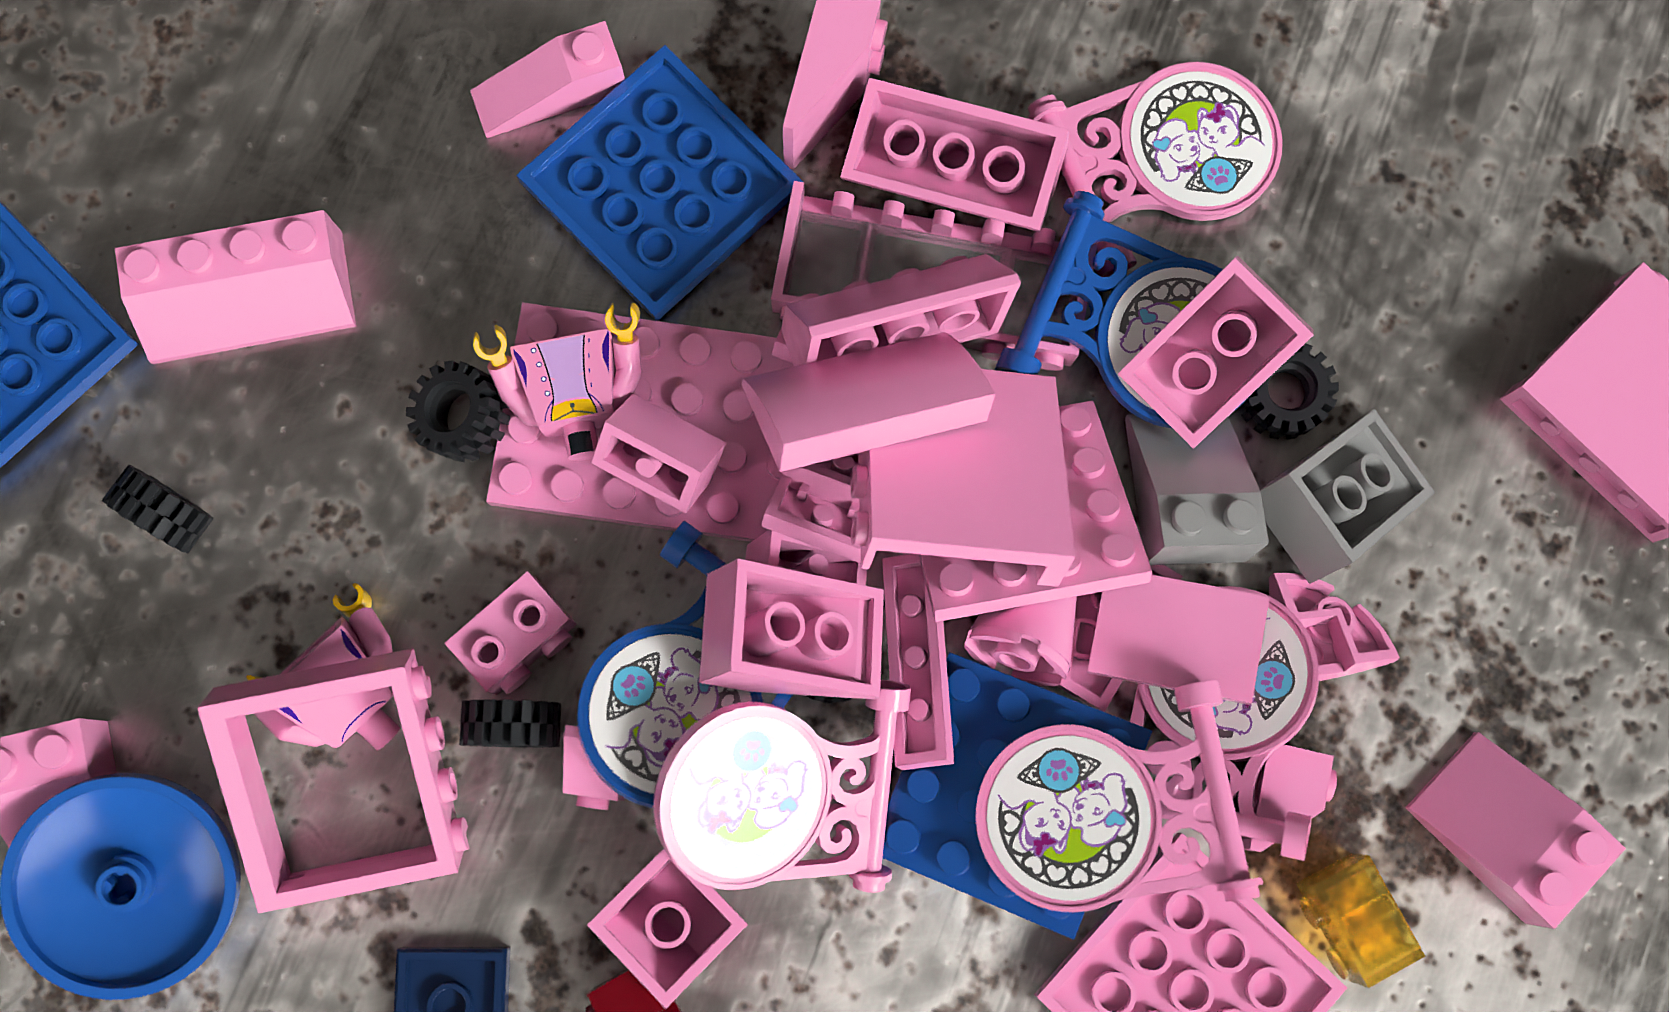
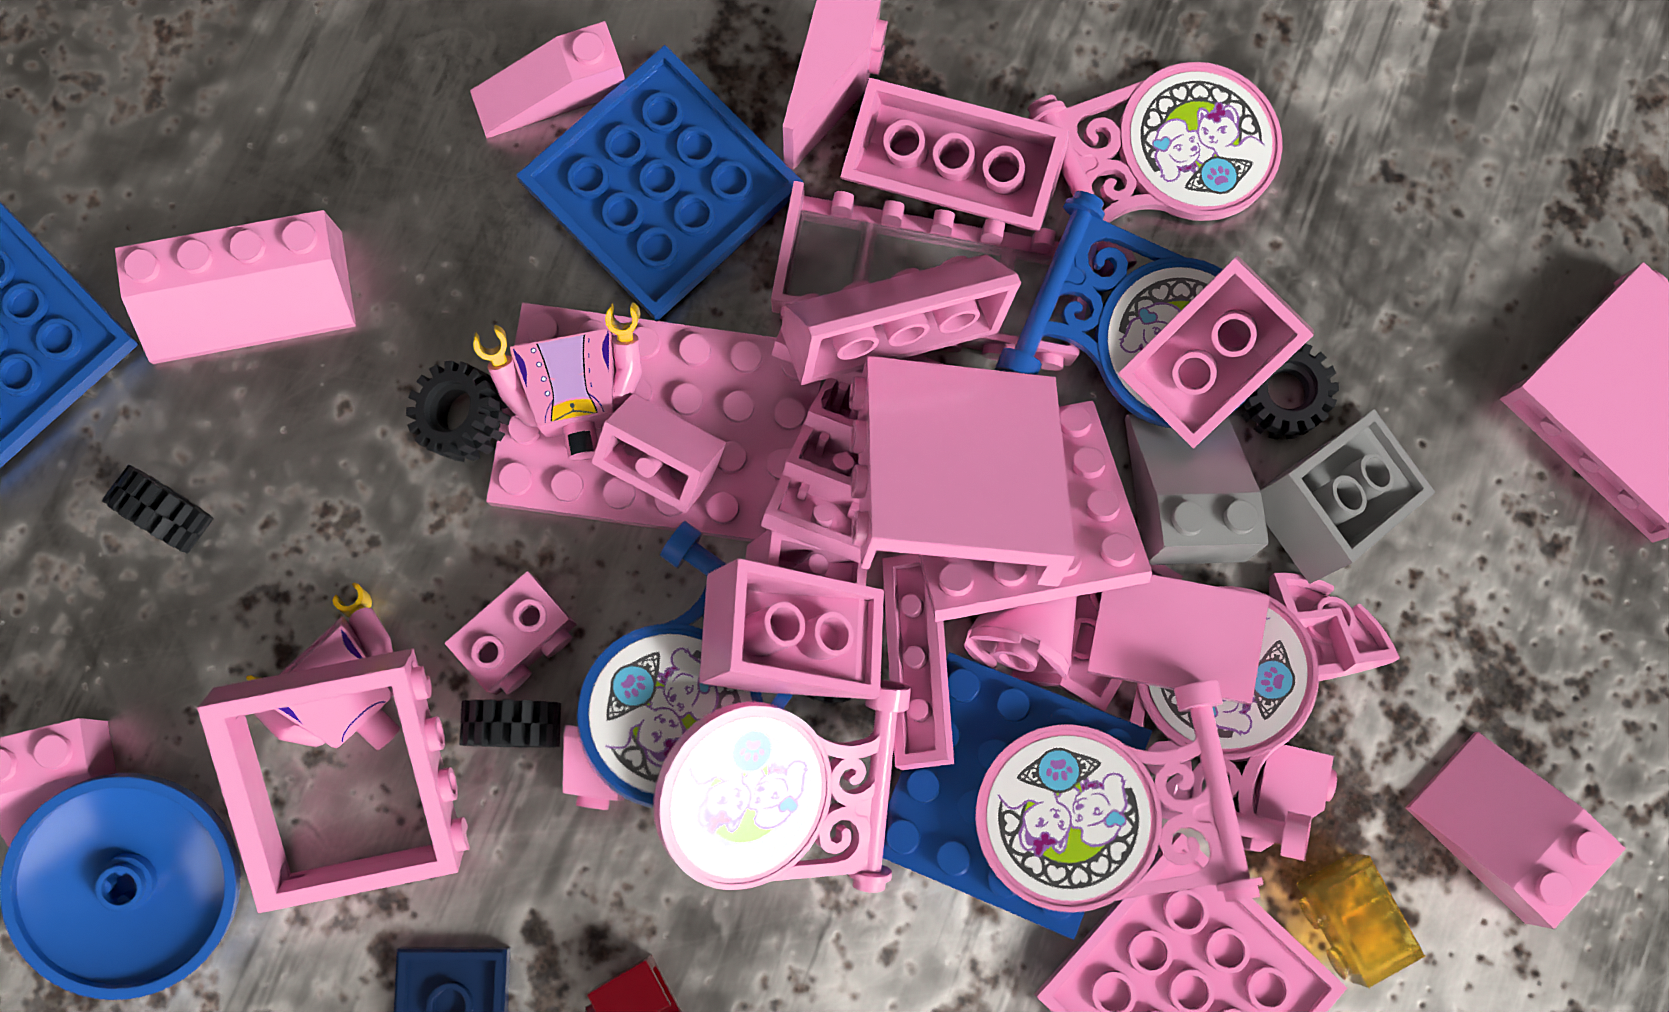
bright pink slope [587,849,748,1009] -> none
bright pink slope [742,332,996,472] -> none

